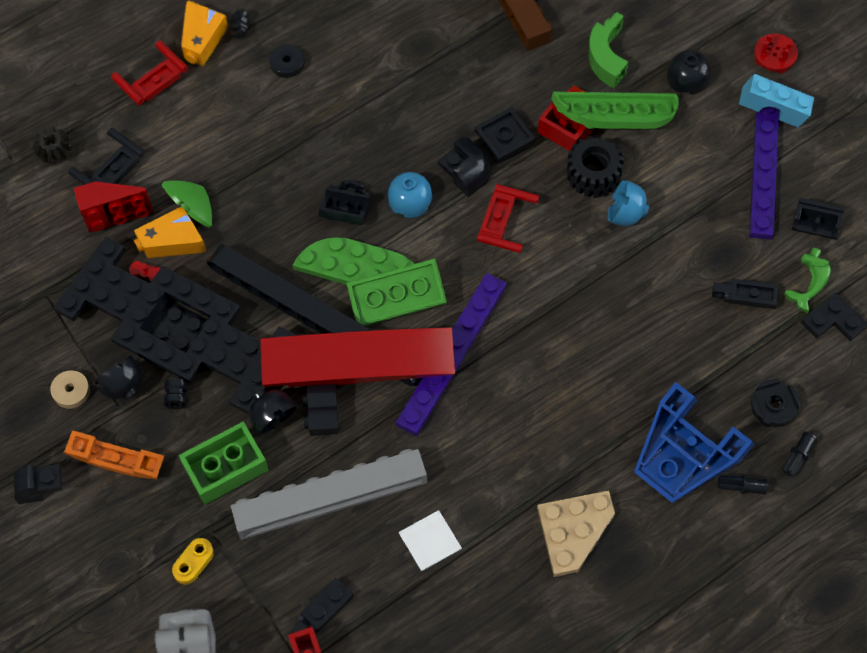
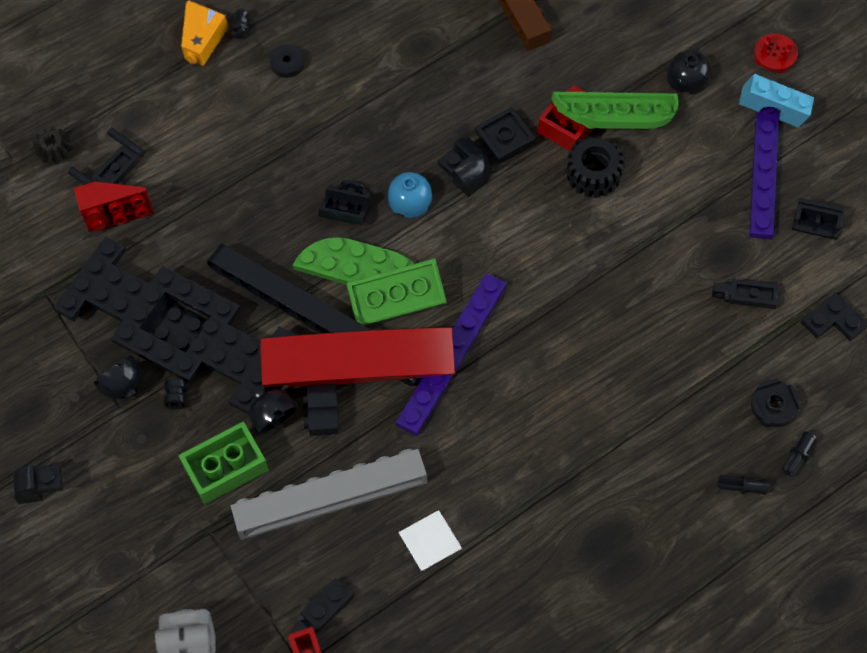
tan piece [51,370,90,409] -> none
orange slope [64,430,165,479] -> none
red plate [111,40,188,106] -> none
red piece [129,261,160,282] -> none
light orange slope [133,207,206,258] -> none
bright green brick [161,181,212,228] -> none
yellow plate [172,538,214,584] -> none
red plate [477,184,540,253] -> none
tan plate [537,491,615,577] -> none
bright green arch [588,12,628,89] -> none
dark azure cylinder [607,180,649,226] -> none
blue wedge [634,382,755,503] -> none
bright green animal [784,248,831,313] -> none

